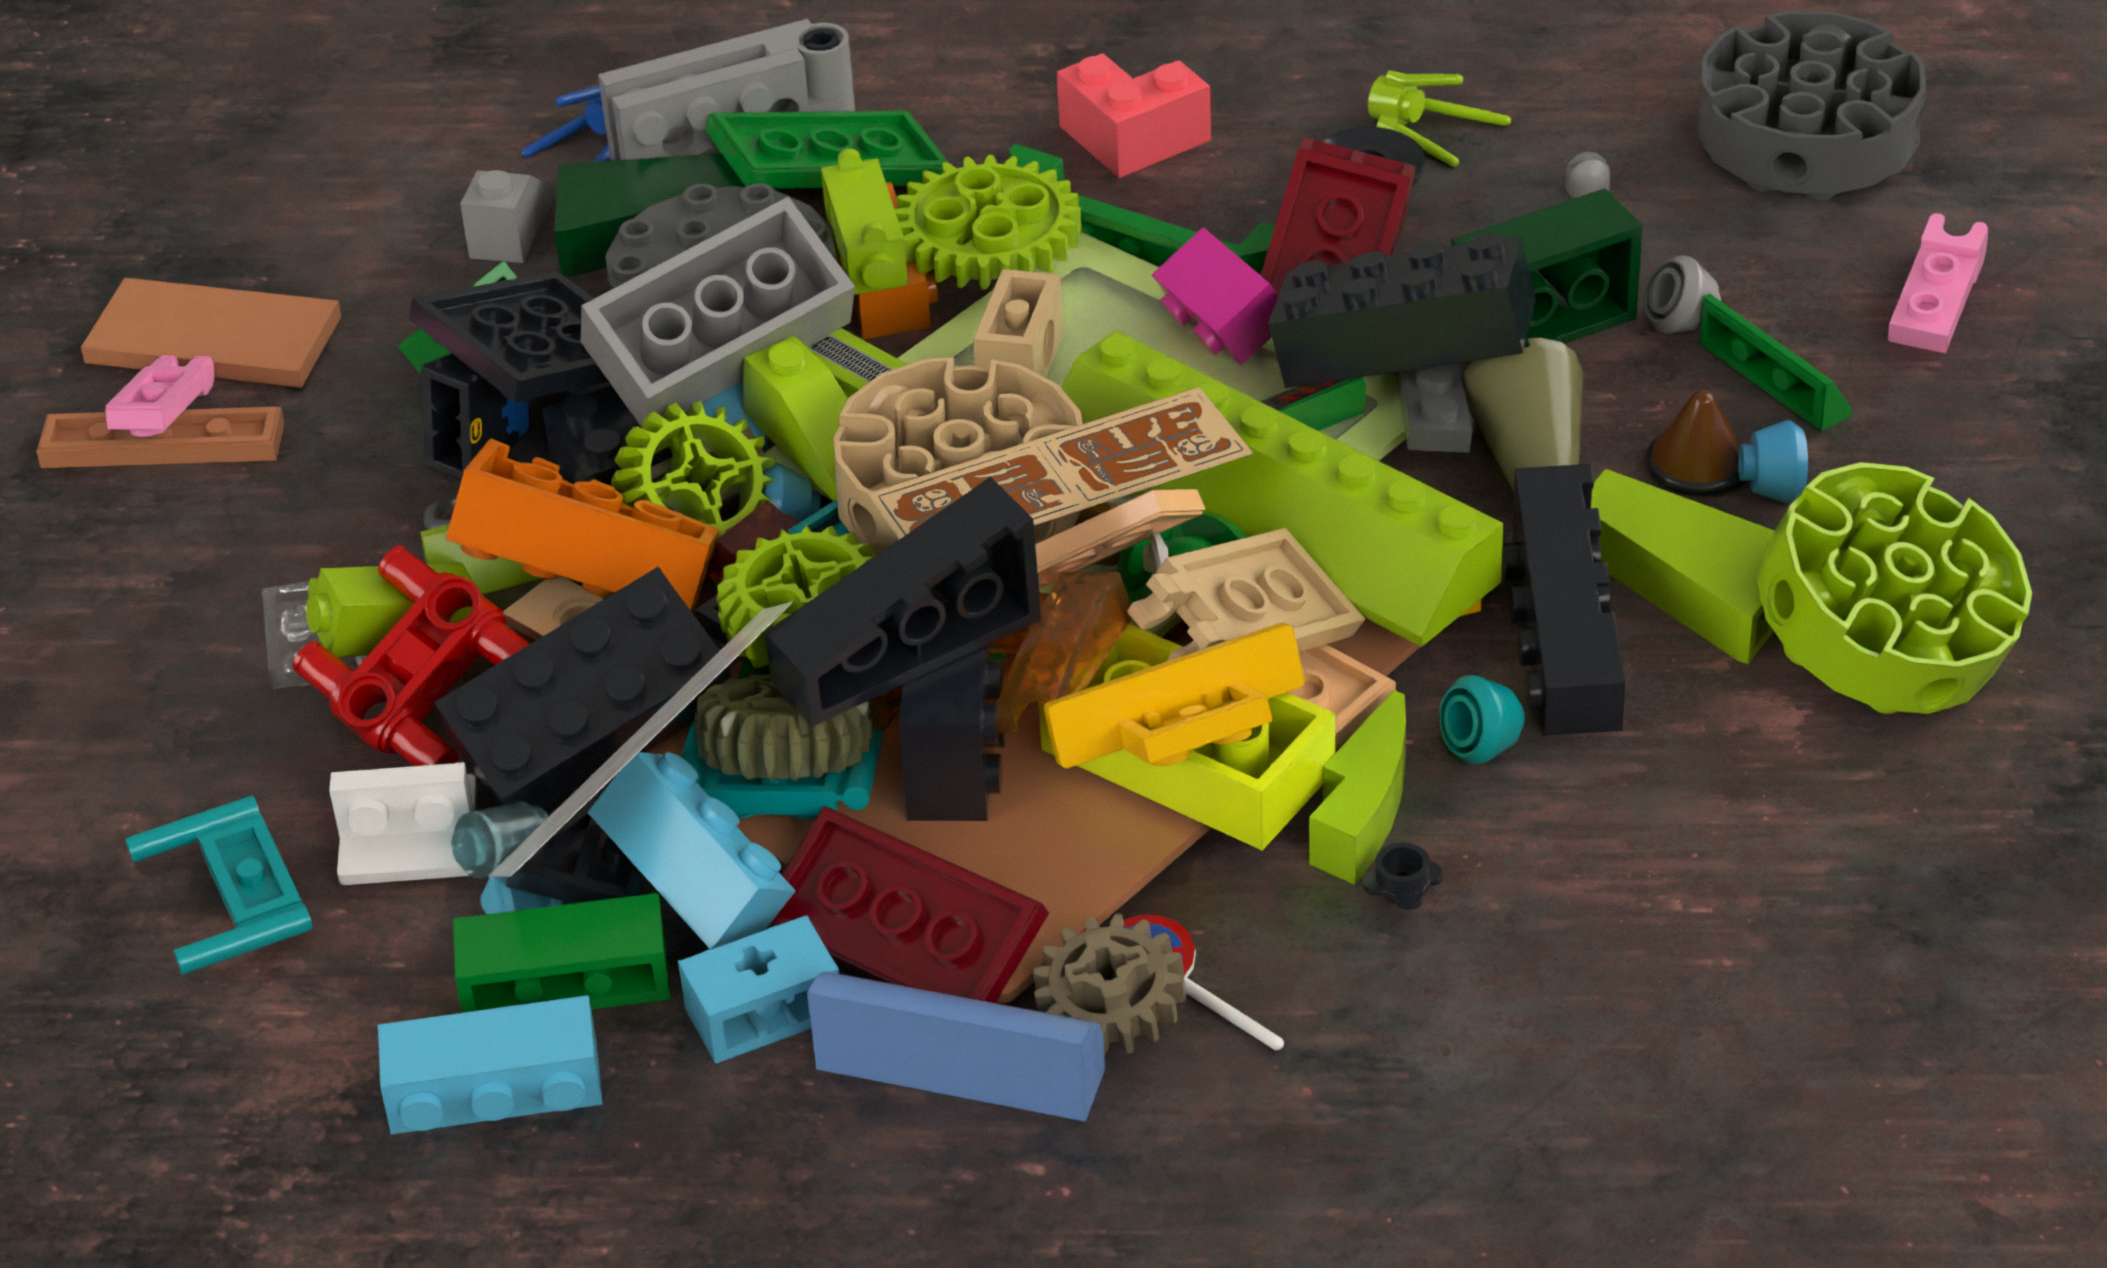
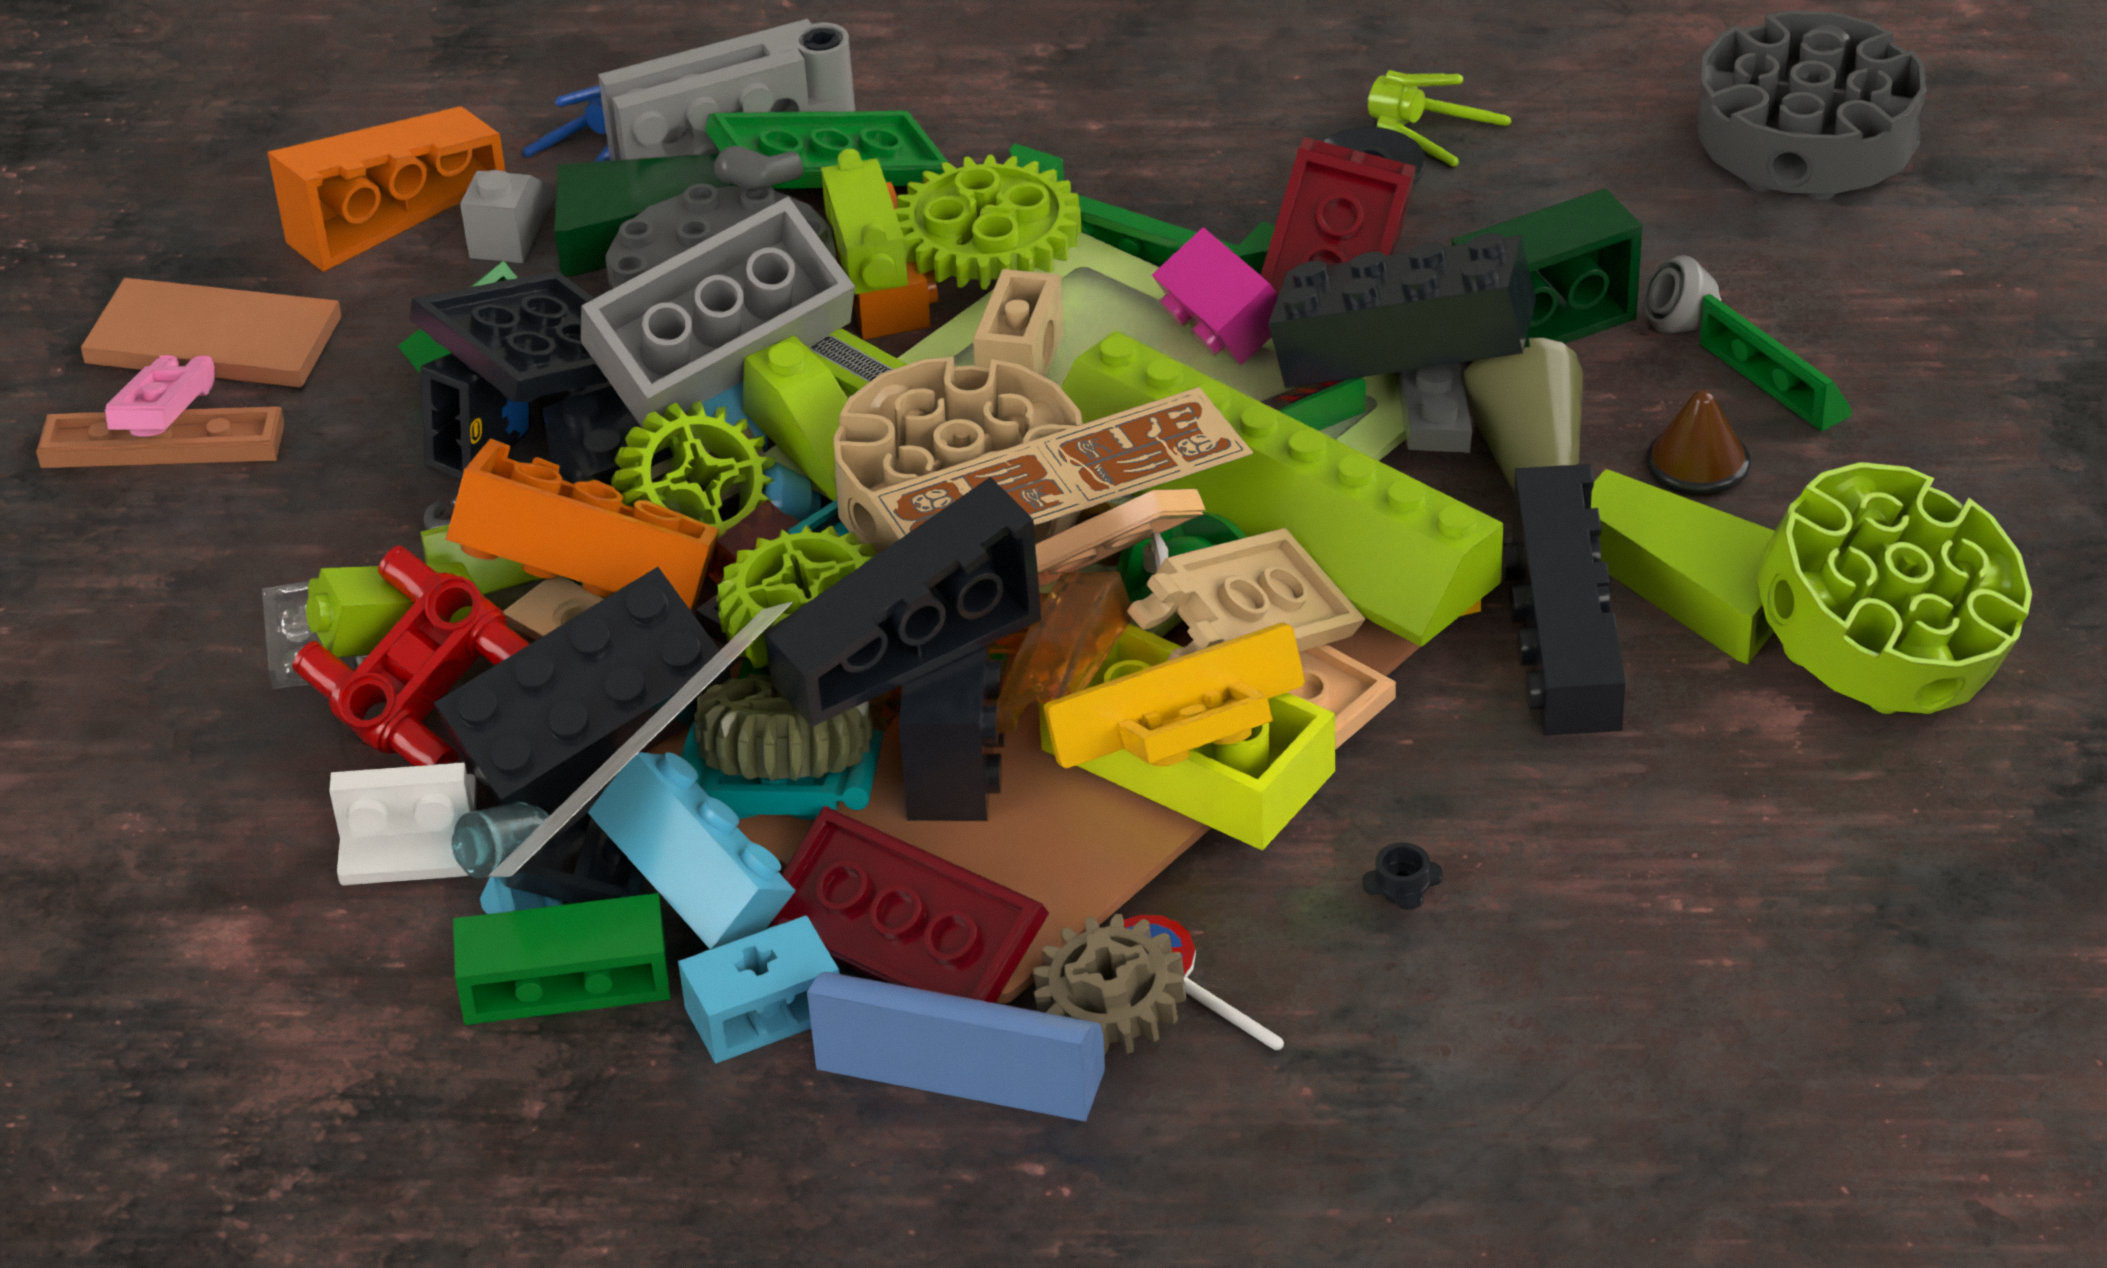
teal plate [125,795,313,976] -> none
medium azure brick [378,995,603,1134] -> none
coral brick [1057,53,1211,178] -> none
lime slope [1309,690,1406,885] -> none
teal cone [1439,675,1524,765] -> none
light grey hinge [1564,151,1610,198] -> none
dark azure cone [1738,420,1808,504] -> none
bright pink plate [1888,213,1988,353] -> none
none -> orange wedge [267,106,506,272]
none -> dark grey arm [714,146,803,190]

